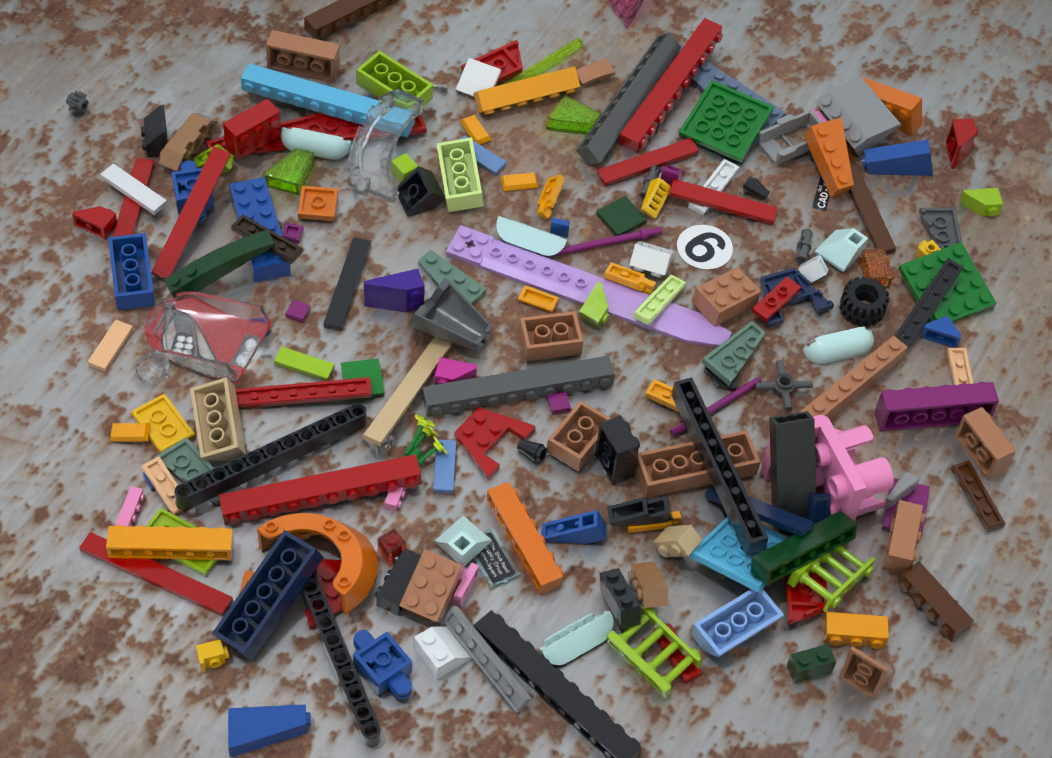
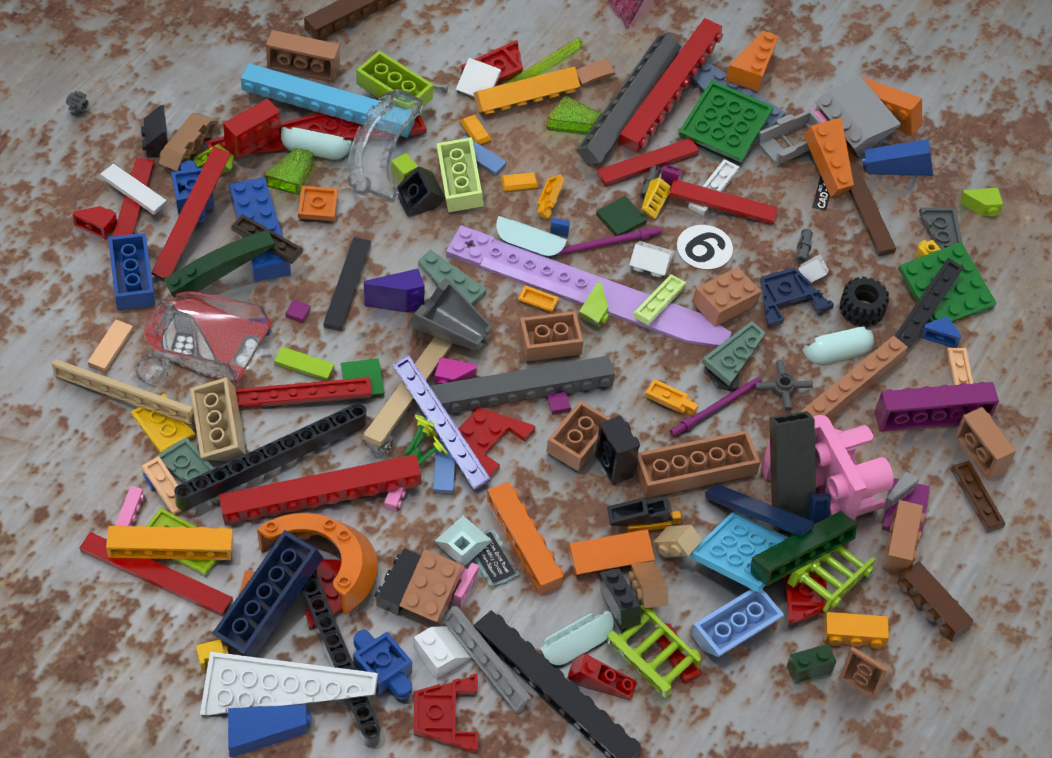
light orange tile [110,423,151,442] -> none
magenta tile [282,223,304,244] -> none
clear red brick [378,528,406,565] -> none
black cone [517,439,547,462] -> none
blue slope [542,510,607,544] -> none
light orange hinge [604,262,656,294] -> none
black brick [672,377,769,556] -> none
black cone [742,176,770,200] -> none
red plate [751,277,801,322] -> none
light aqua slope [814,228,868,273] -> none
clear orange brick [860,248,894,288] -> none
red slope [945,119,978,169] -> none
none -> tan tile [52,359,195,424]
none -> white wing [200,652,378,716]
none -> tile [393,355,491,491]
none -> red wing [414,674,478,753]
none -> orange brick [567,529,655,575]
none -> red slope [567,653,637,700]
none -> orange wedge [725,31,779,92]

